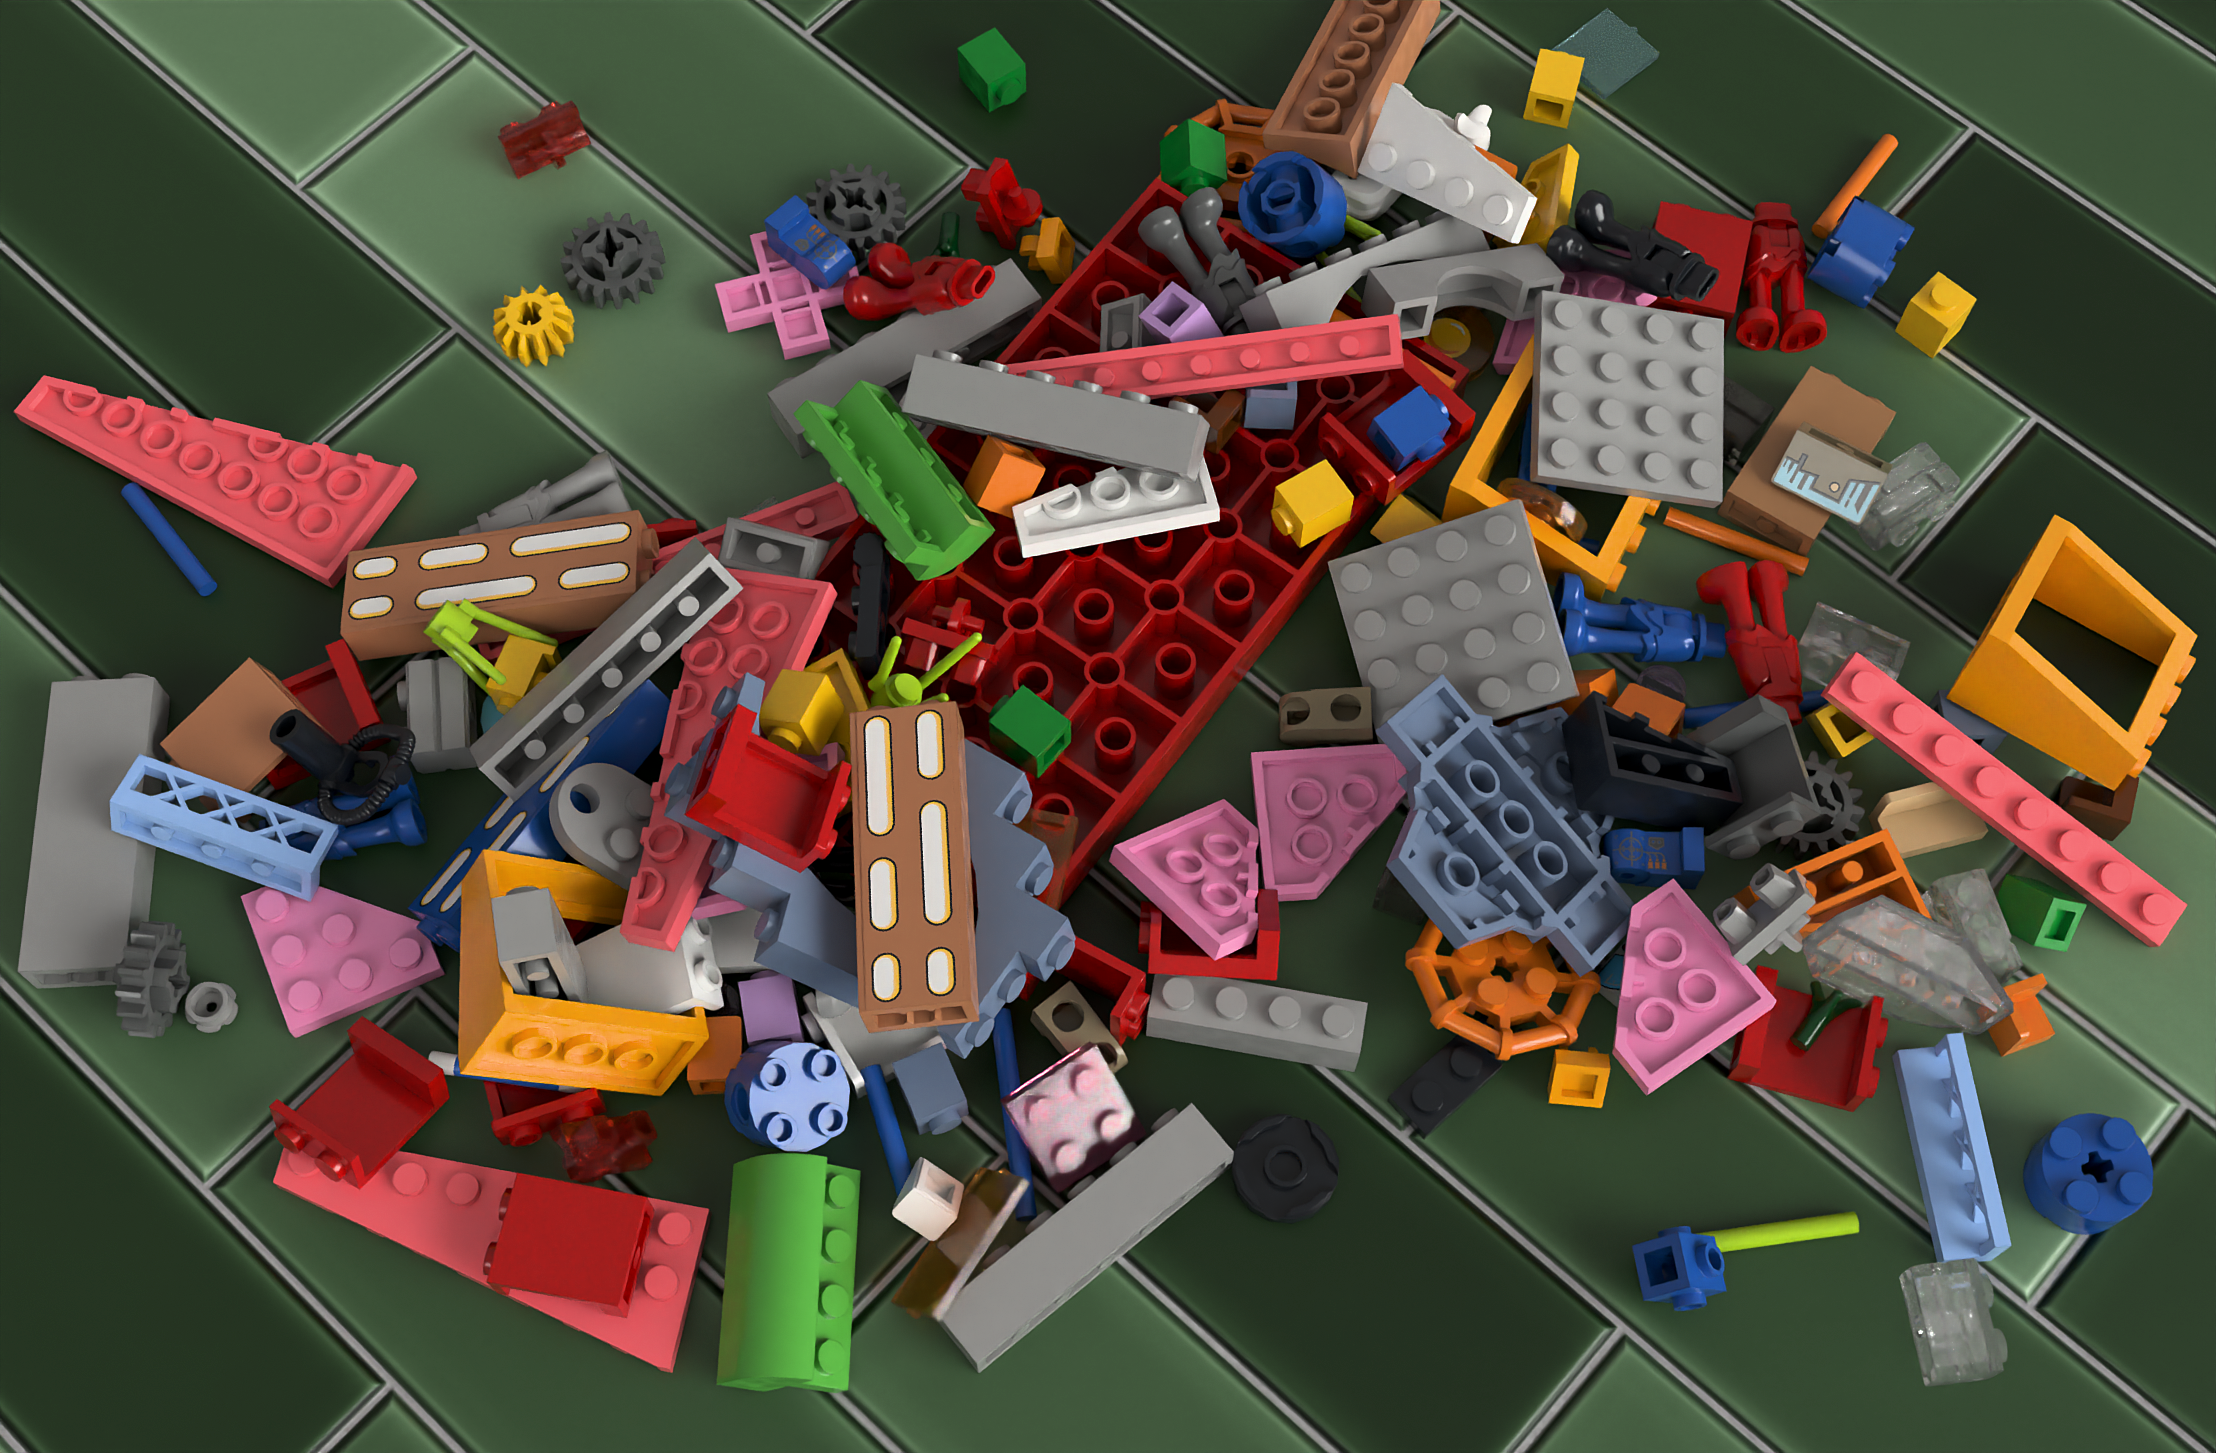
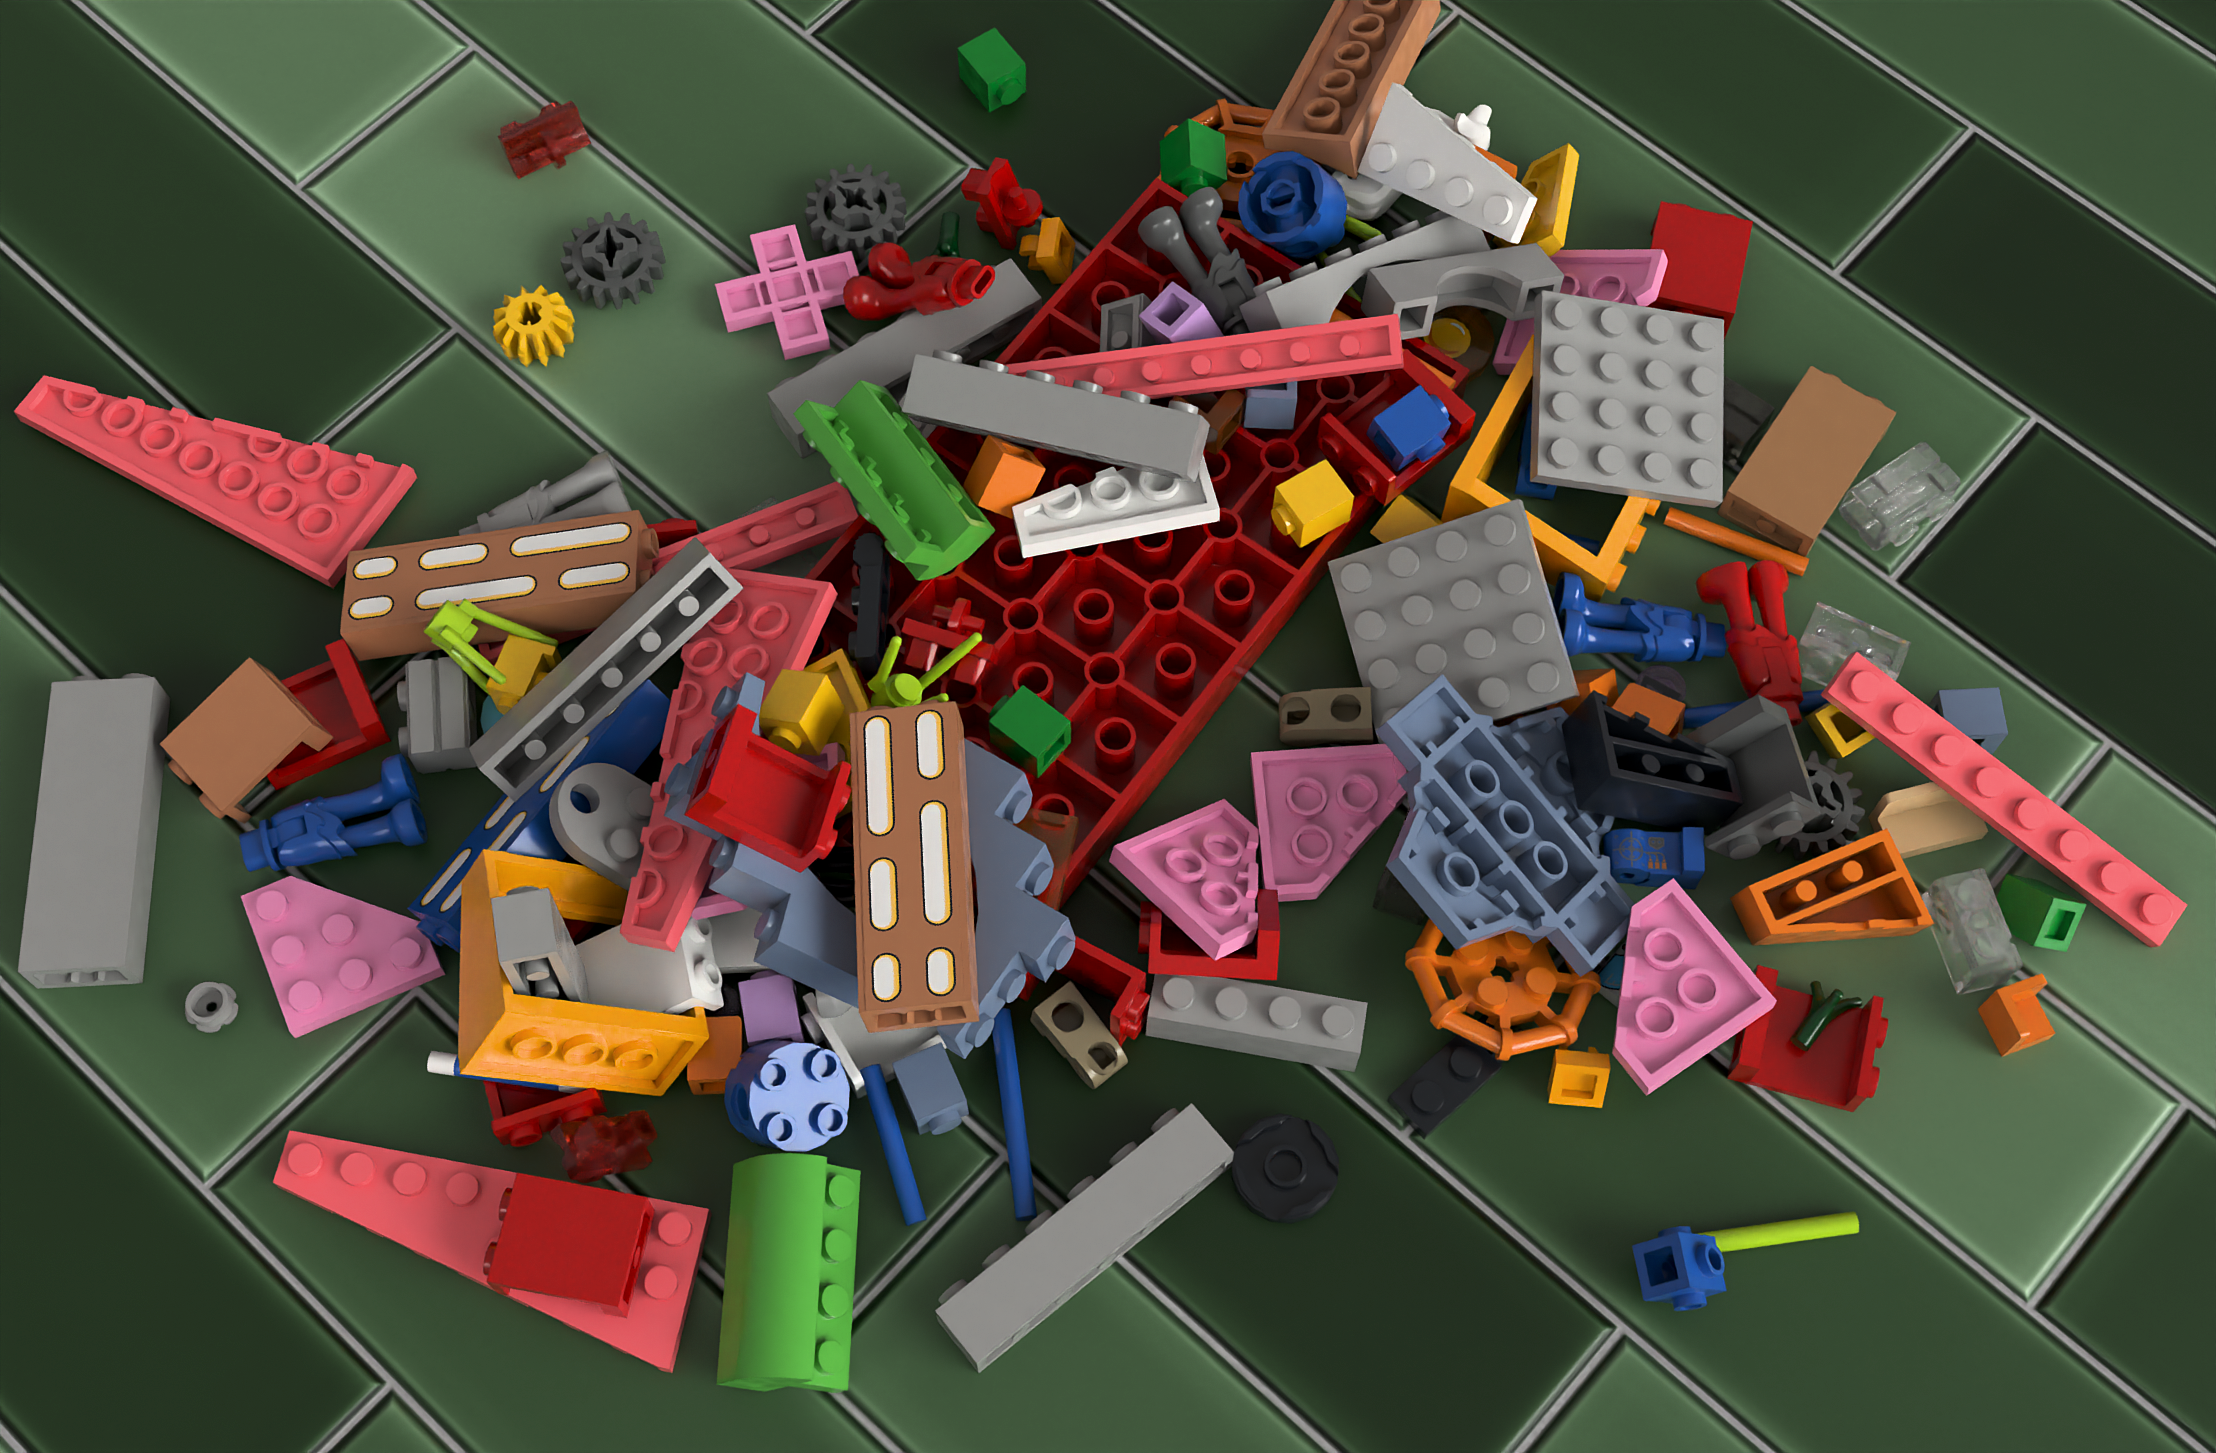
light blue fence [109,754,338,902] -> none
dark grey gear [113,921,190,1038] -> none
blue bar [121,482,217,596] -> none
black piece [269,709,416,826] -> none
red panel [269,1016,450,1190] -> none
light grey slope [718,517,830,580] -> none
blue leg [764,195,856,290] -> none
clear orange piece [891,1167,1030,1322] -> none
white slope [892,1157,964,1241] -> none
clear pink plate [1000,1041,1147,1194] -> none
clear orange tile [1496,478,1588,544] -> none
yellow brick [1523,48,1585,129] -> none
black piece [1546,189,1719,302] -> none
clear light blue piece [1552,8,1660,100] -> none
light grey hips [1713,863,1816,966] -> none
red piece [1736,202,1827,353] -> none
dark tan panel [1772,422,1893,525] -> none
clear wedge [1802,895,2014,1036] -> none
blue brick [1806,195,1915,309] -> none
orange bar [1812,134,1898,239] -> none
light blue fence [1892,1033,2012,1265] -> none
yellow brick [1895,271,1977,358] -> none
clear brick [1899,1258,2008,1387] -> none
light orange windscreen [1946,514,2198,791] -> none
blue brick [2023,1113,2153,1235] -> none
reddish brown panel [2056,774,2140,841] -> none

